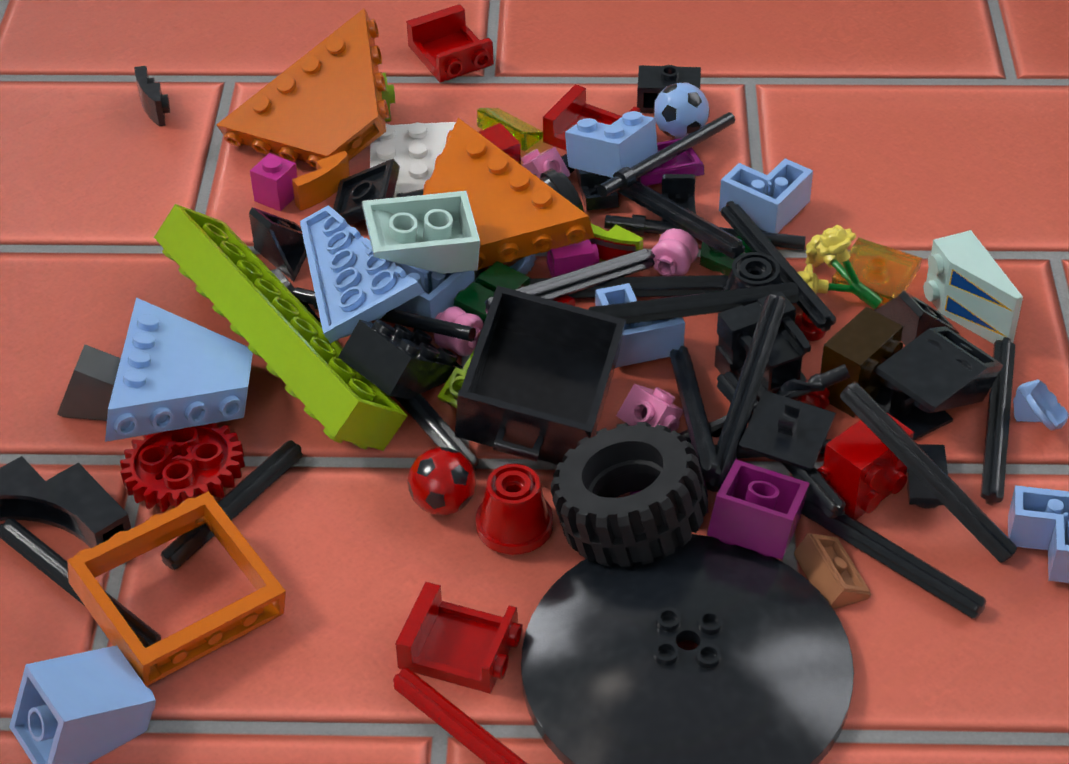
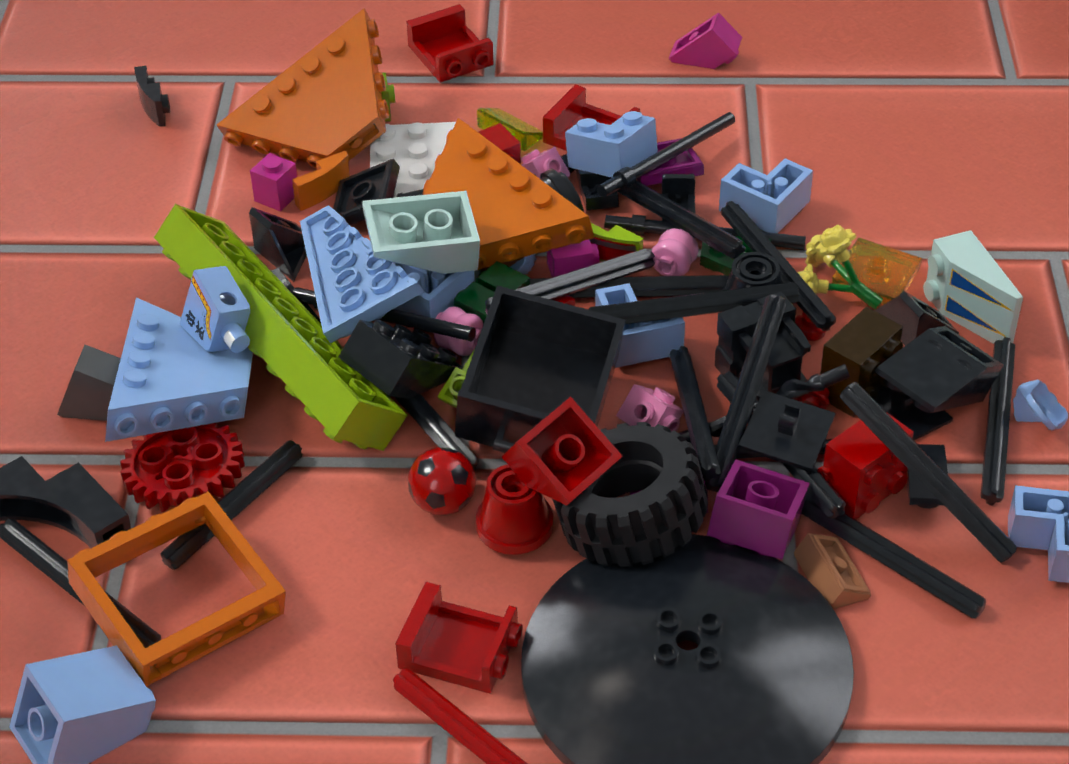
black brick [637,65,701,113] -> none
light blue piece [653,83,710,139] -> none
none -> light blue torso [180,266,251,353]
none -> red slope [502,396,623,505]
none -> dark pink slope [669,12,742,69]

